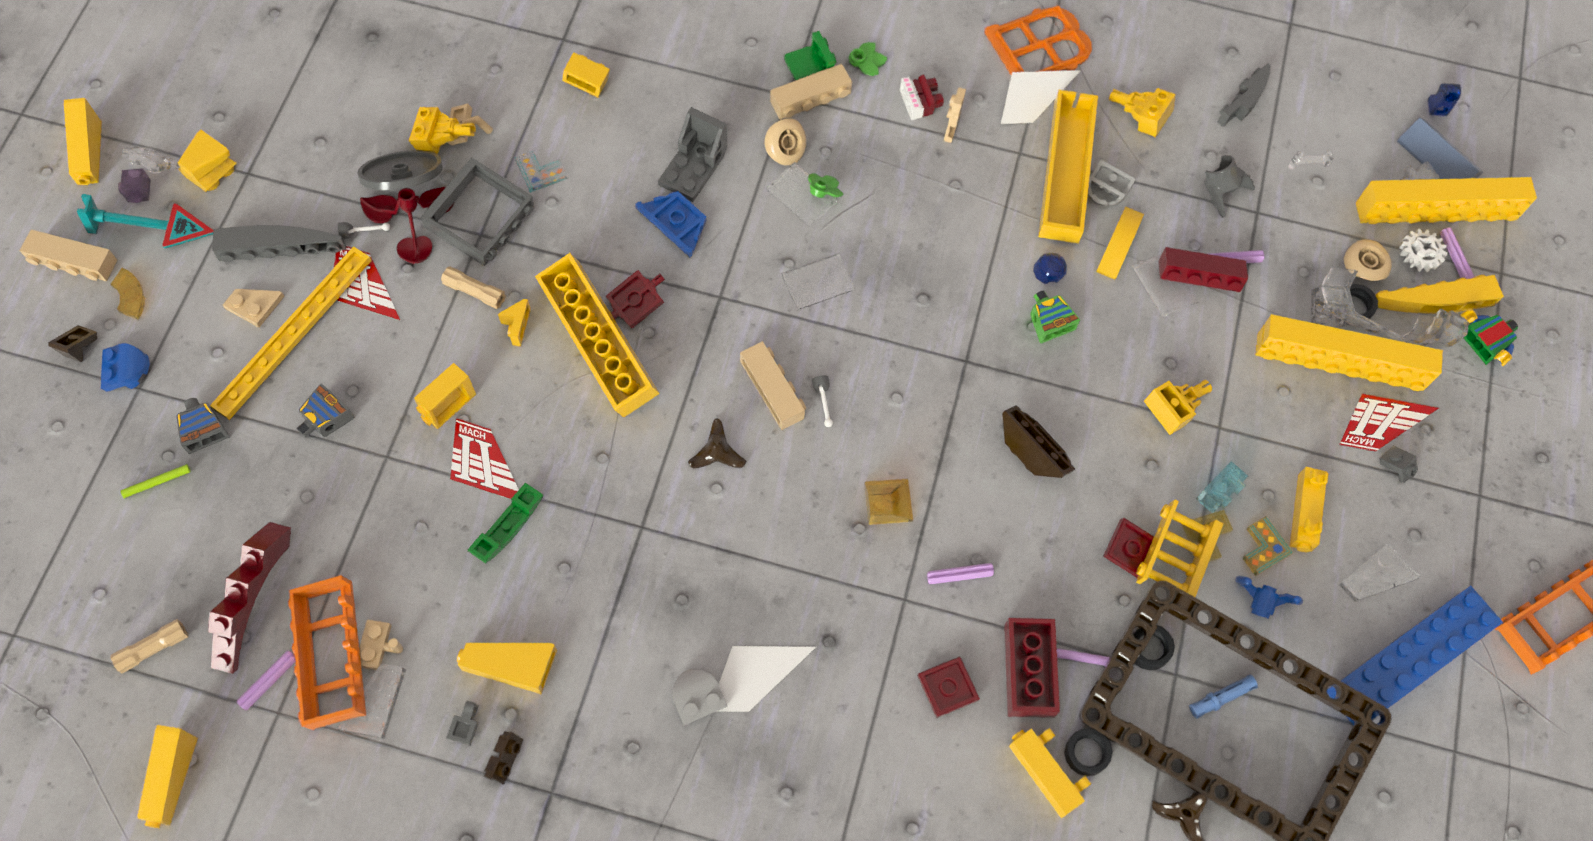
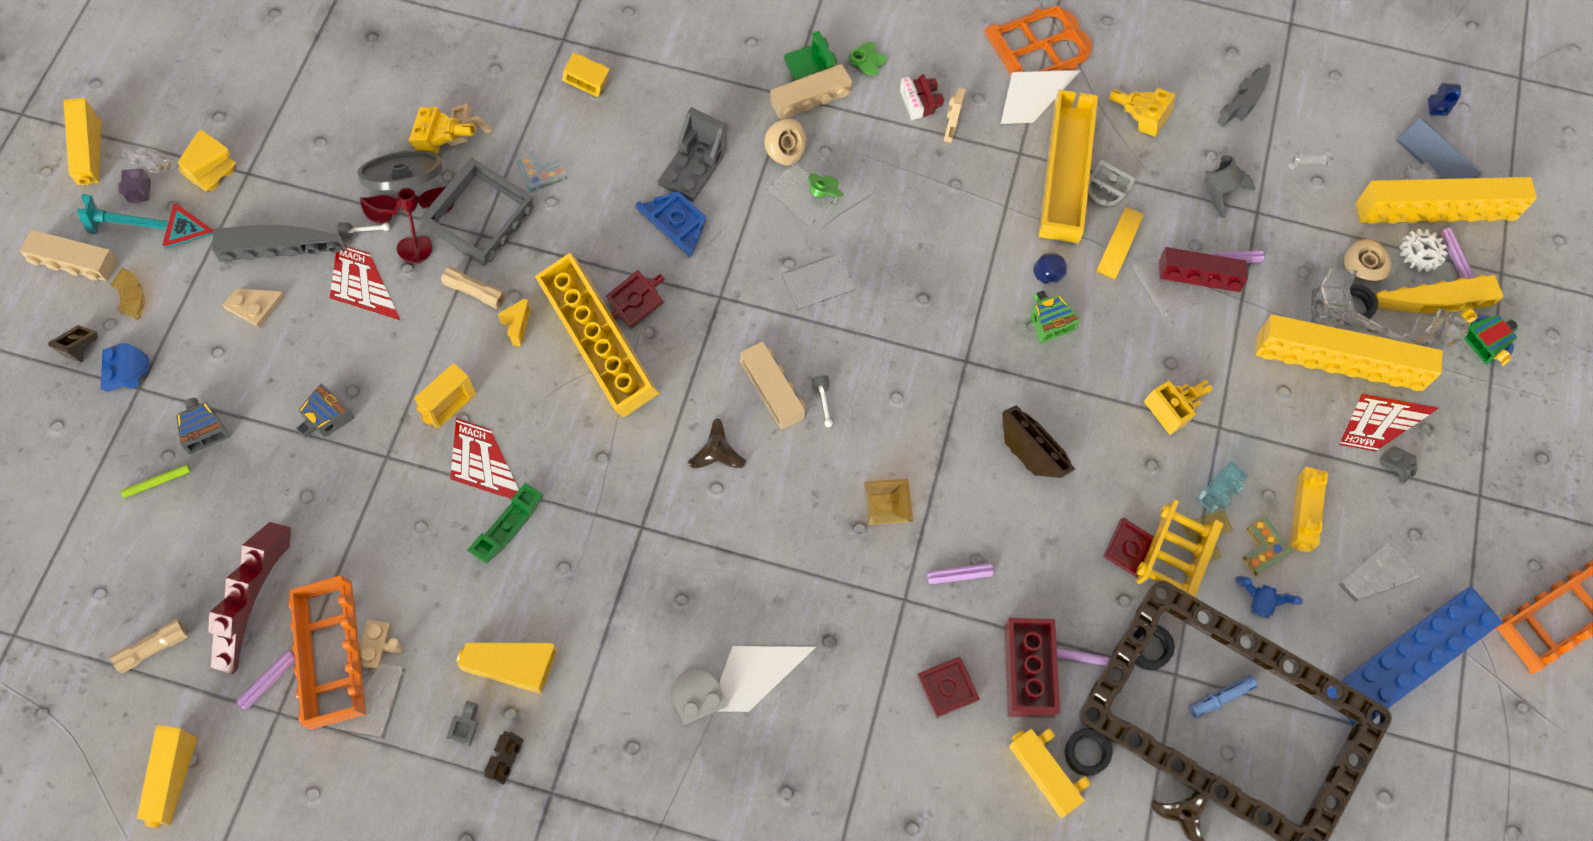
yellow plate [210,246,372,420] -> none

